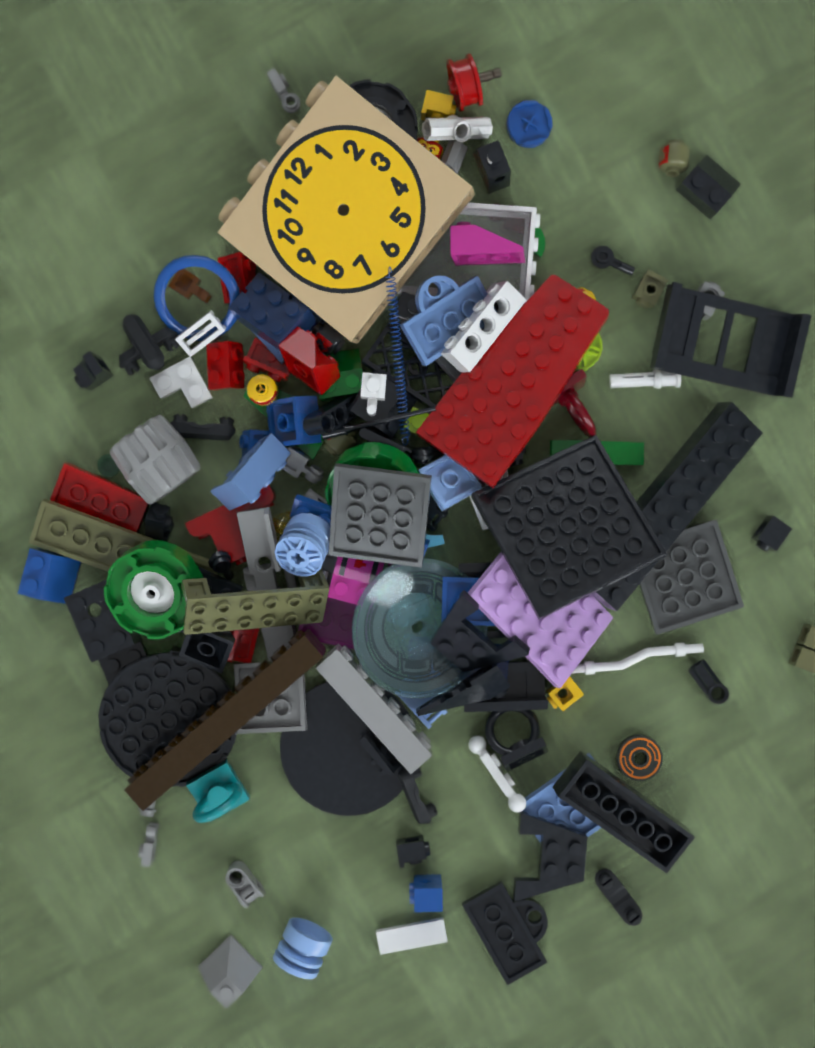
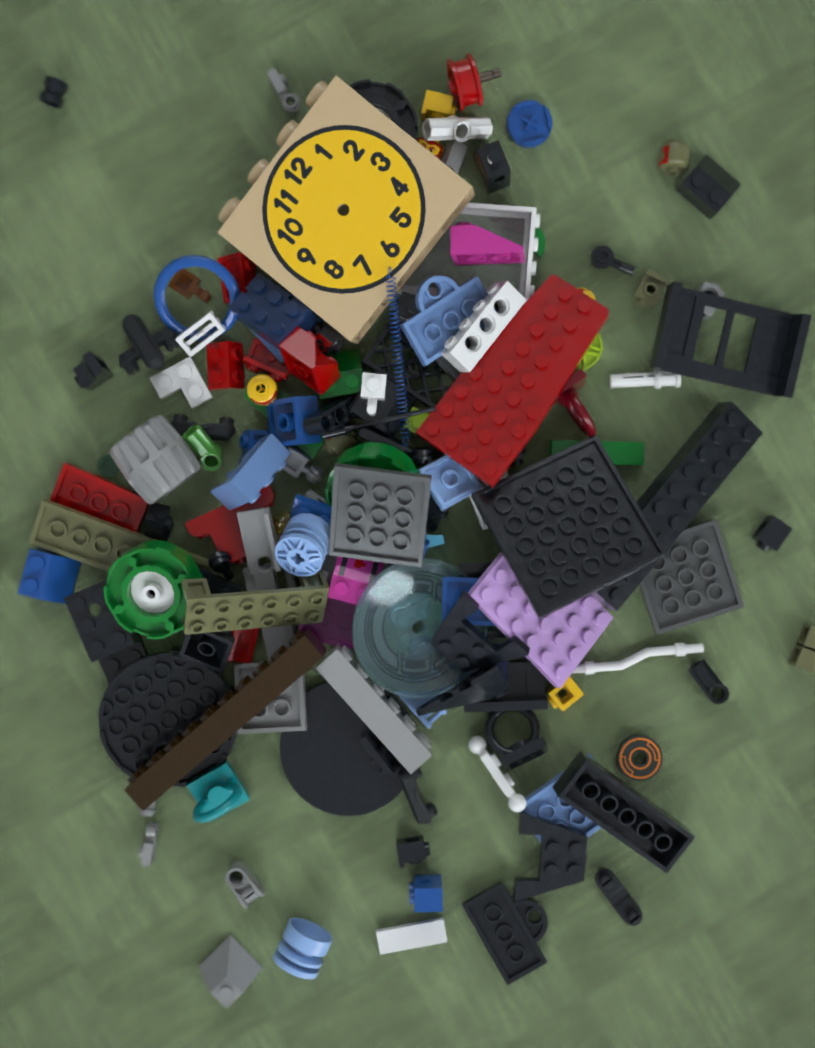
none -> black wheel [39,76,69,109]
none -> bright green piece [182,425,223,471]

